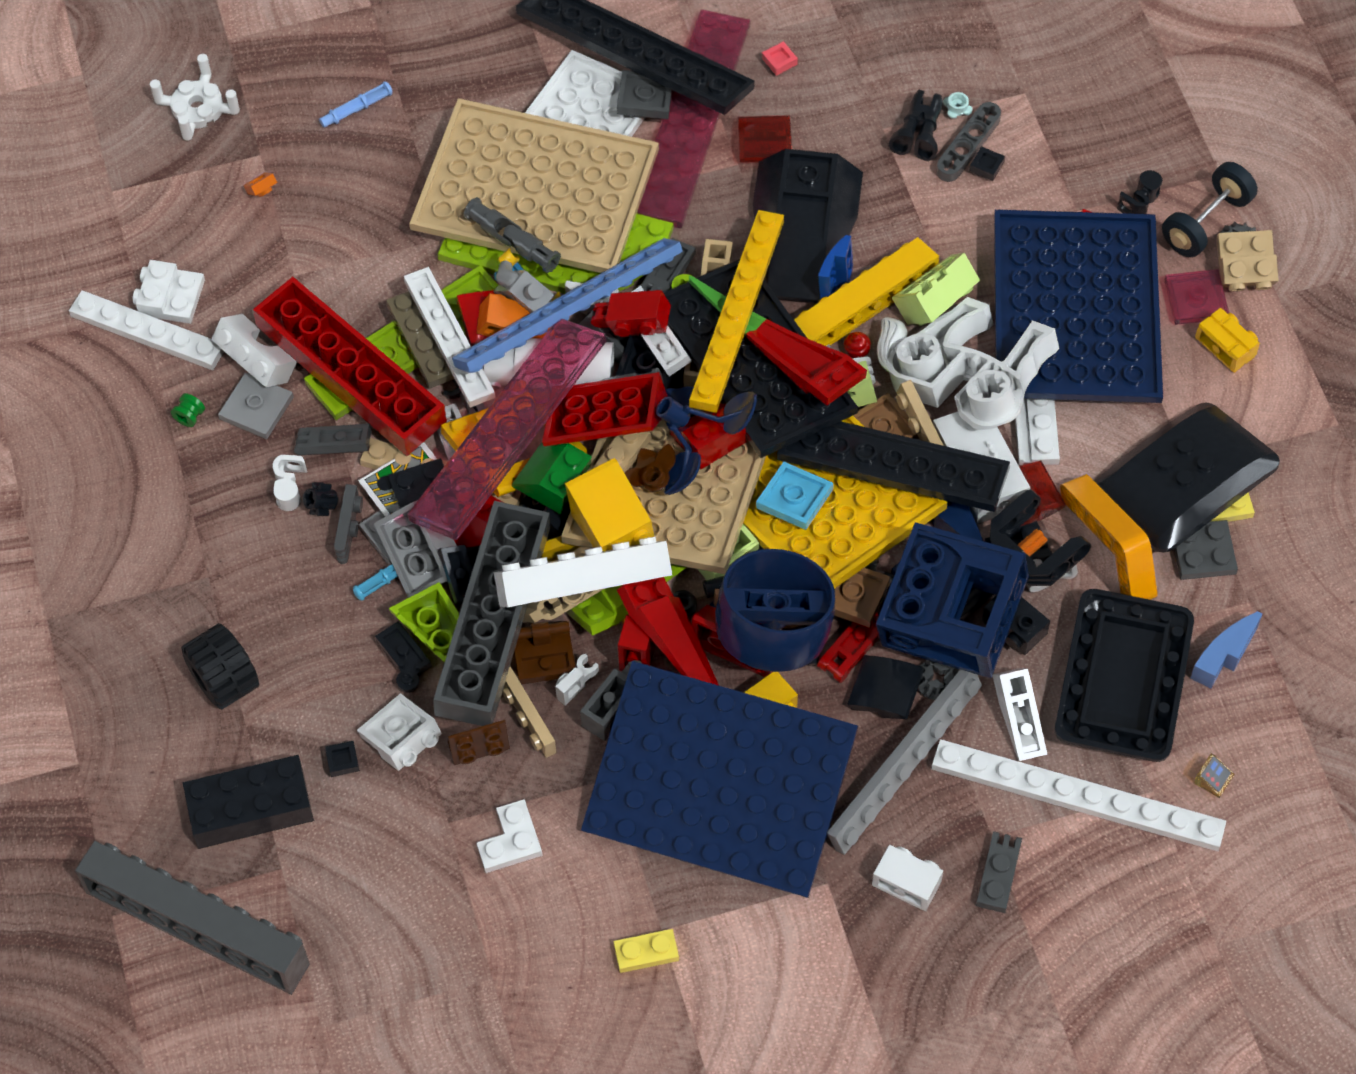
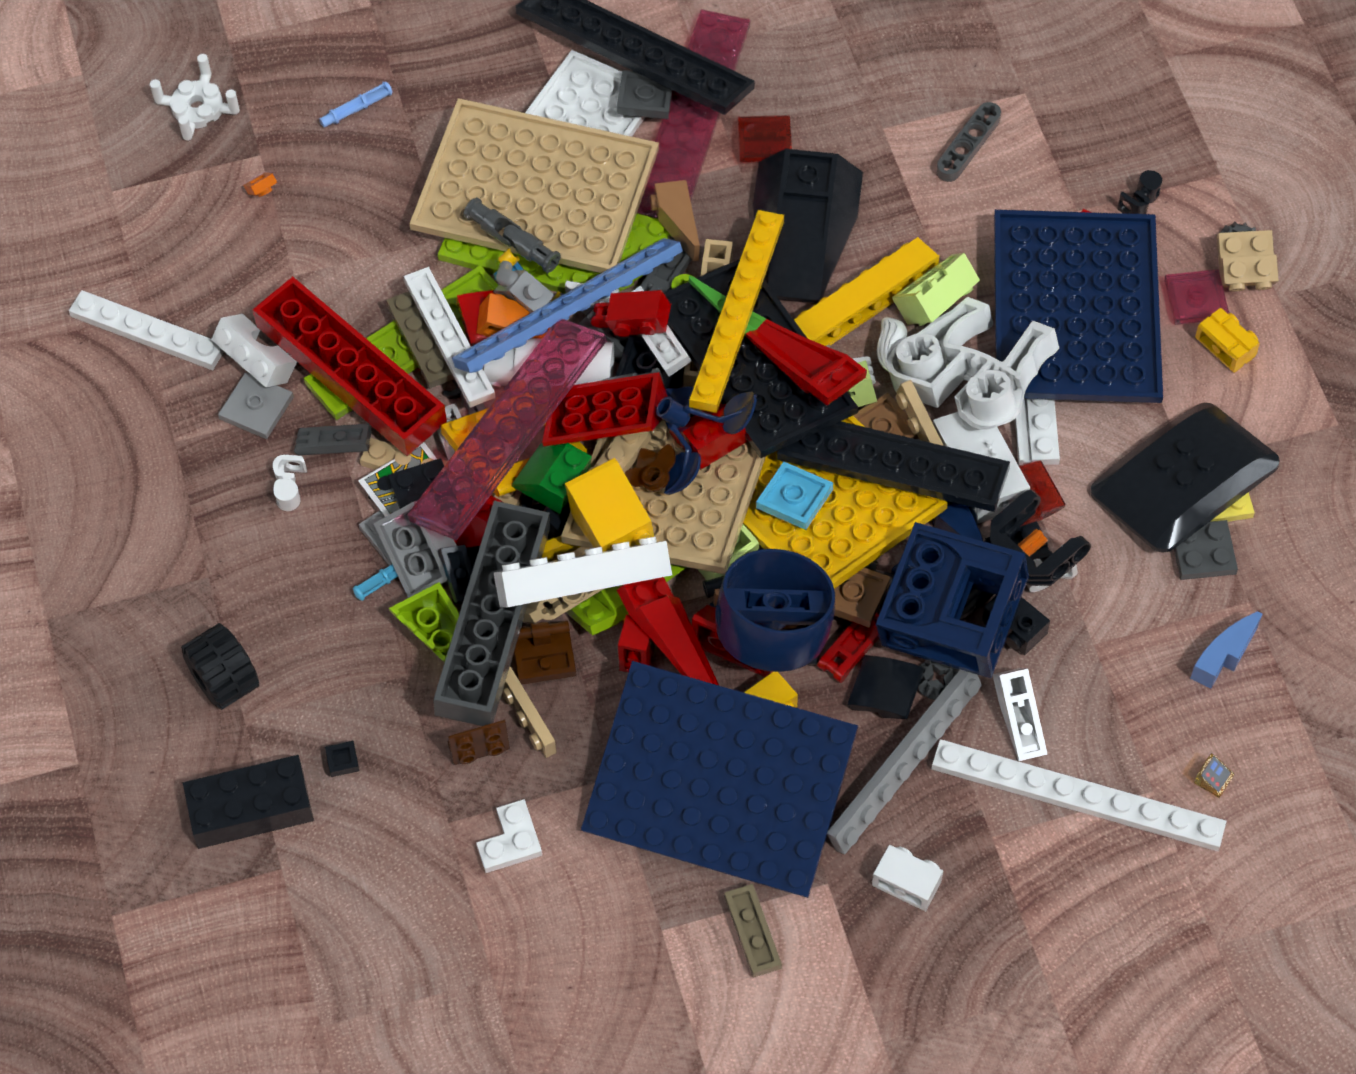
dark grey brick [75,840,310,995] -> none
white plate [133,260,205,324] -> none
green wheel [170,393,205,427] -> none
black gear [303,482,338,516] -> none
dark grey hinge [334,484,363,564] -> none
white plate [357,693,442,771] -> none
black hinge [375,621,432,693] -> none
white plate [555,654,599,705] -> none
dark grey brick [580,660,641,741] -> none
light yellow plate [614,929,679,973] -> none
black plate [673,590,697,617] -> none
coral plate [762,41,798,76] -> none
blue slope [818,235,853,300] -> none
red plate [844,332,871,358] -> none
black piece [889,89,943,161] -> none
light aqua plate [943,92,972,119] -> none
black plate [969,146,1005,181] -> none
dark grey hinge [976,831,1022,913] -> none
black wedge [1055,589,1194,762] -> none
light orange beam [1059,474,1157,600] -> none
black axle [1162,162,1258,257] -> none
none -> medium nougat slope [650,180,700,261]
none -> dark tan plate [724,884,782,978]

